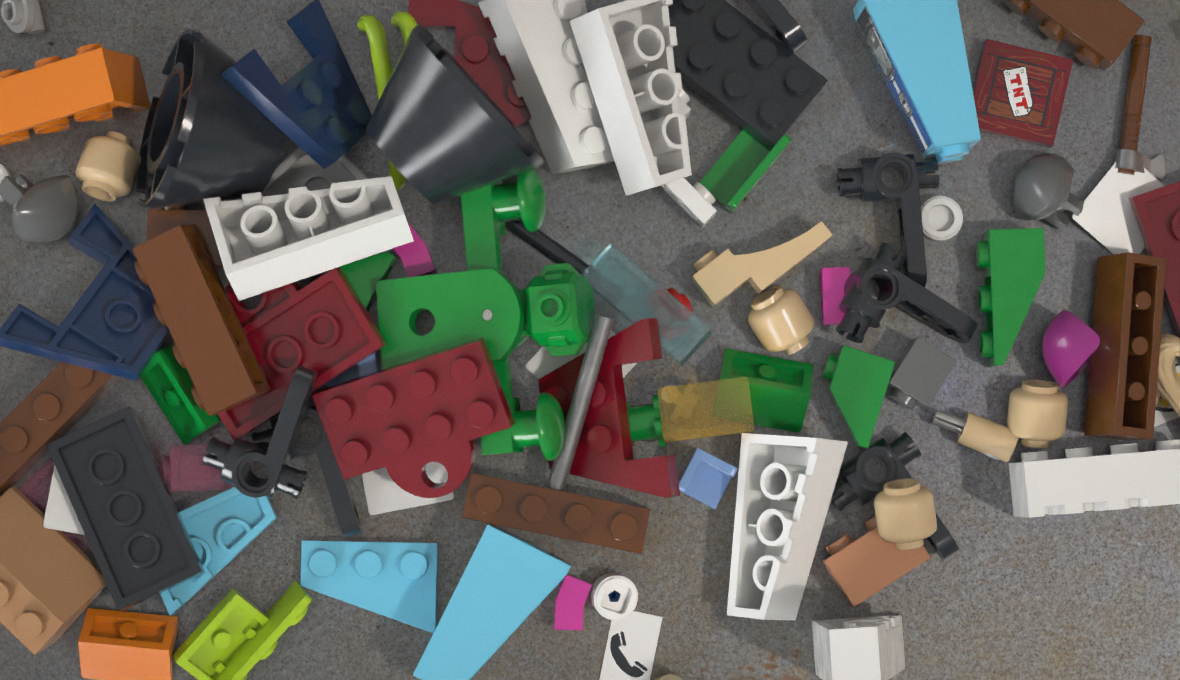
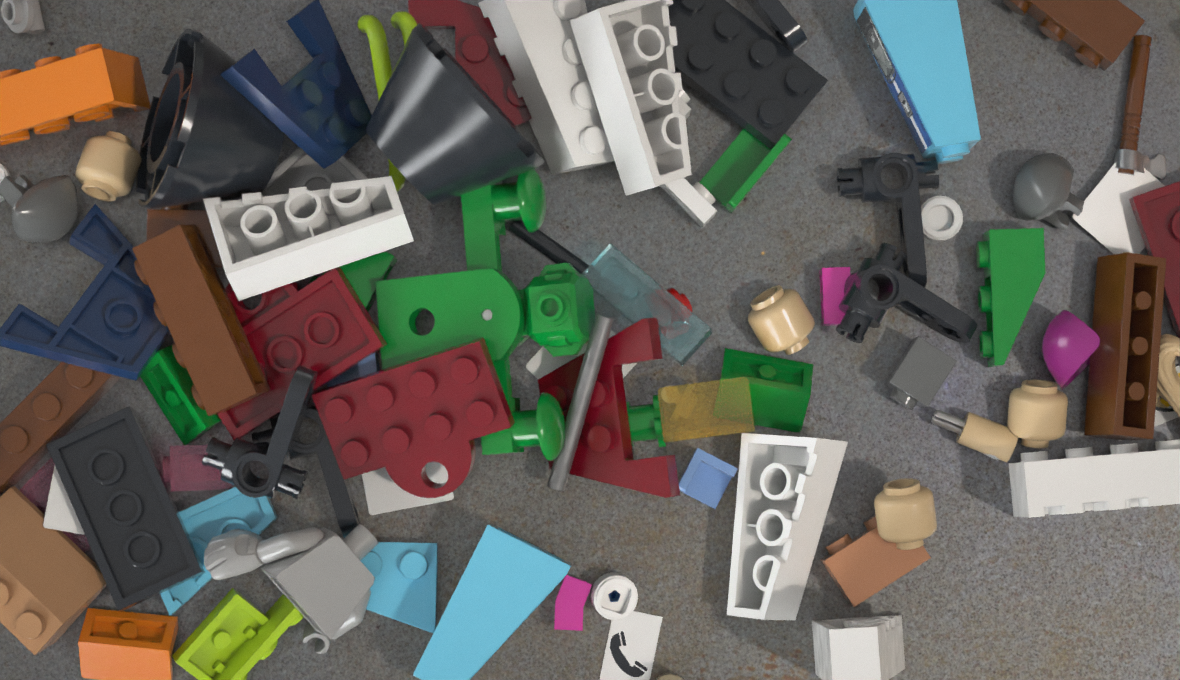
dark pink piece [393,223,437,277] -> none
reddish brown brick [462,473,651,554] -> none
tan slope [691,221,833,308] -> none
green slope [822,345,895,449] -> none
black piece [831,432,959,560] -> none
tile [973,39,1073,148] -> none
none -> light grey torso [204,524,379,654]

